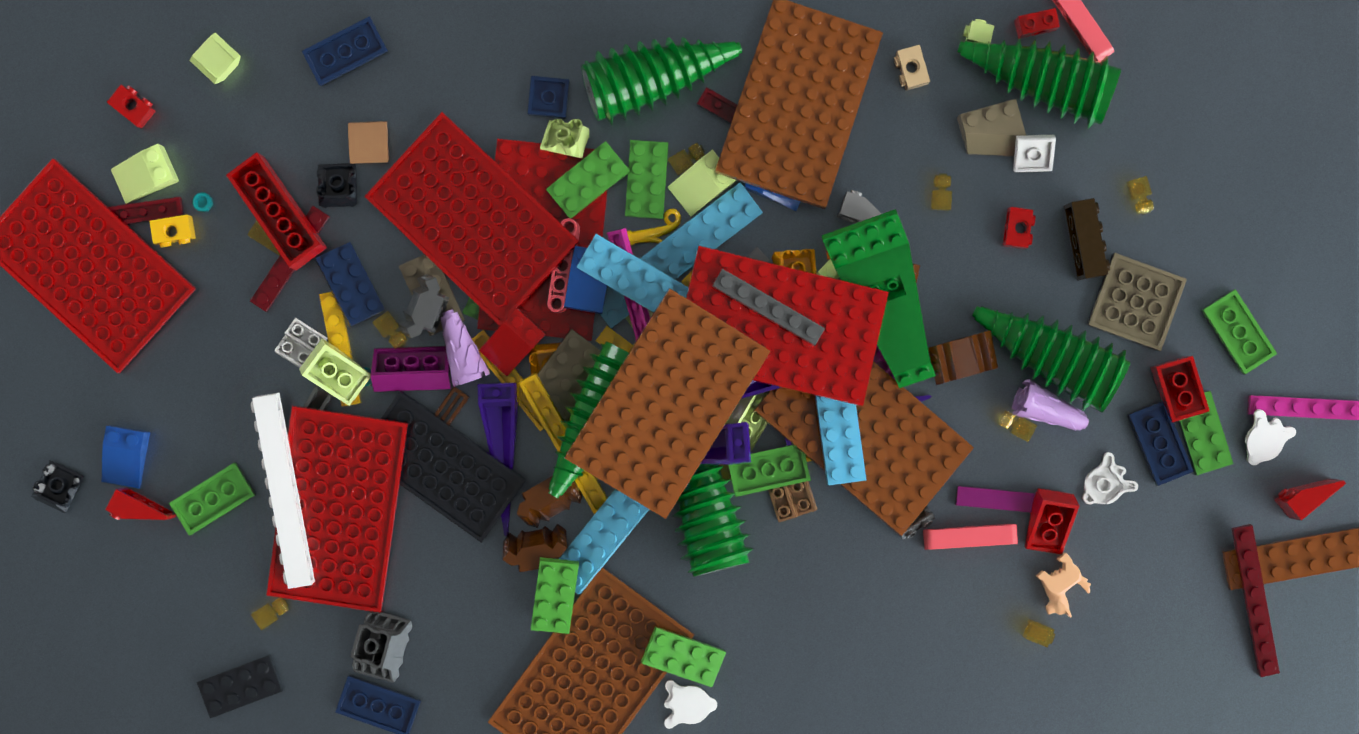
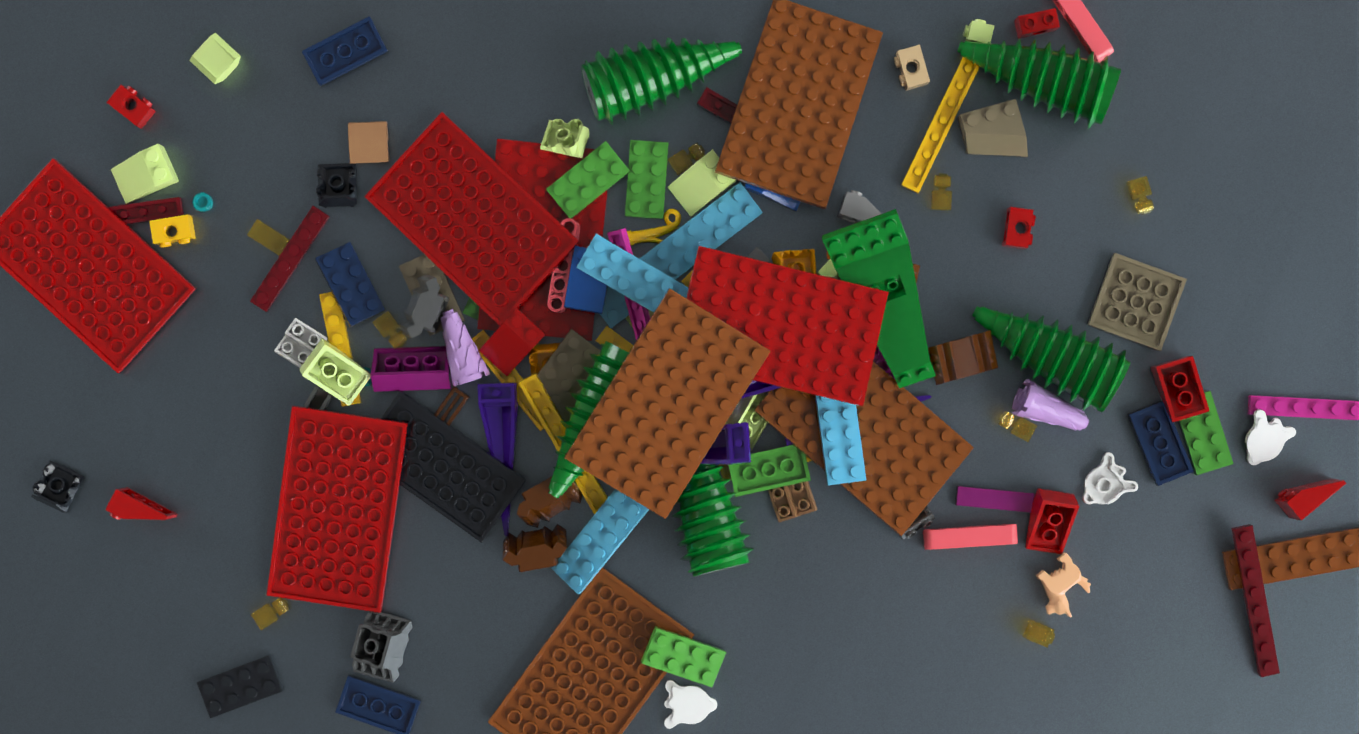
blue slope [101,425,150,489] -> none
bright green plate [169,462,256,536] -> none
red brick [226,152,327,271] -> none
white brick [251,392,315,589] -> none
dark blue plate [528,76,570,118] -> none
bright green plate [531,557,579,634] -> none
dark grey plate [712,269,825,346] -> none
white tile [1013,135,1056,172] -> none
dark brown brick [1064,198,1110,281] -> none
bright green plate [1201,289,1277,375] -> none
none -> yellow plate [901,57,980,194]

